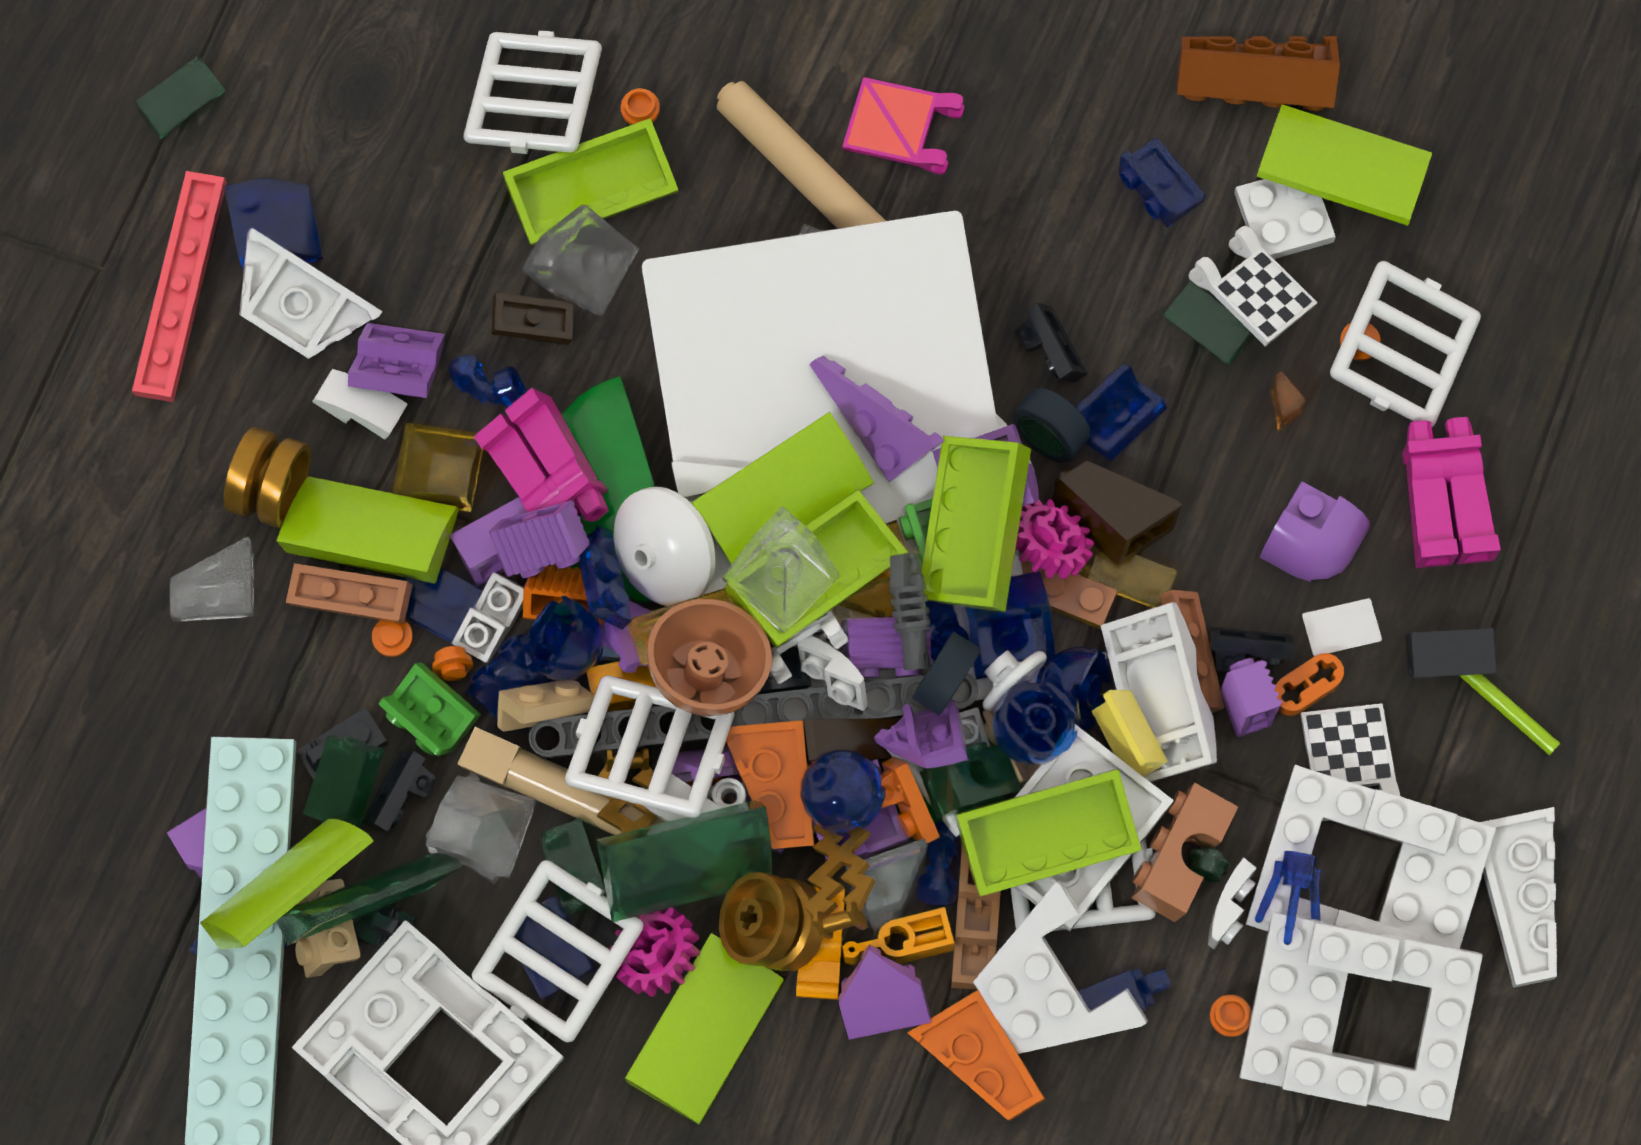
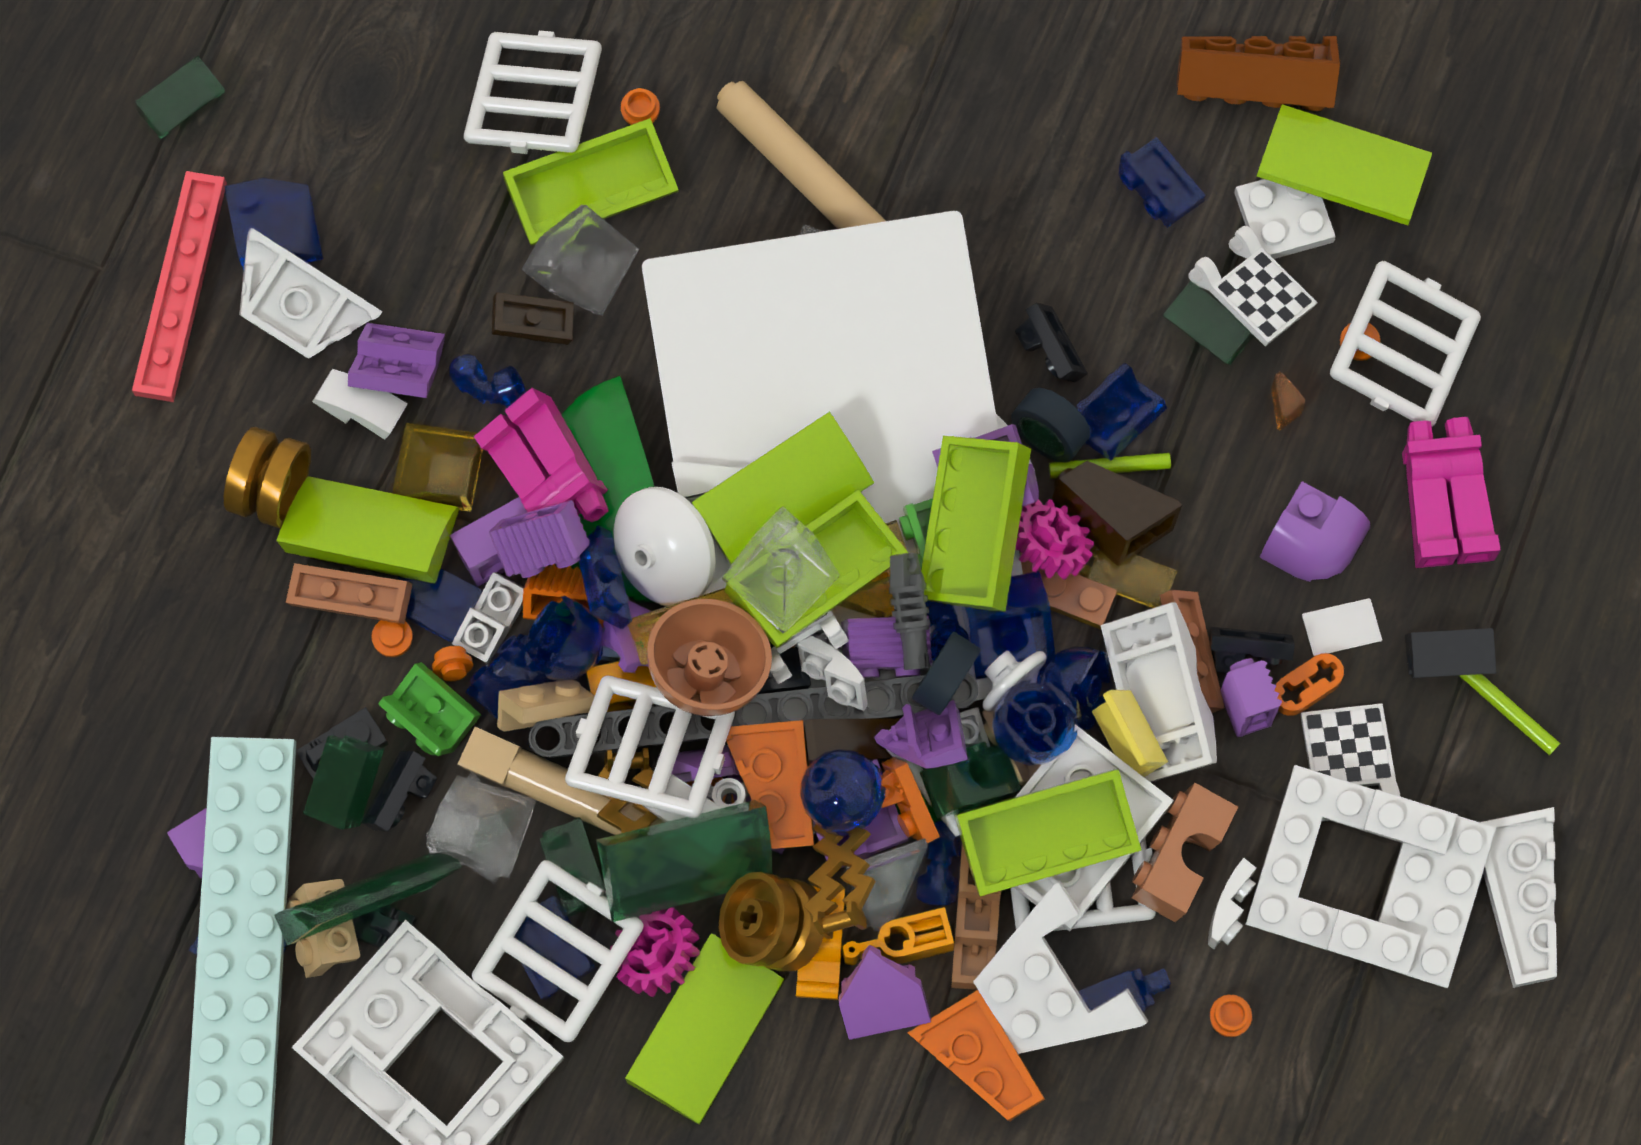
clear wing [170,538,254,622] -> none
lime slope [200,819,373,949] -> none
medium lavender wing [809,355,944,482] -> none
flag [842,77,964,175] -> none
clear green plate [1188,847,1231,882] -> none
white piece [1239,911,1483,1121] -> none
clear blue plant [1255,851,1321,945] -> none
none -> lime bar [1049,453,1171,479]

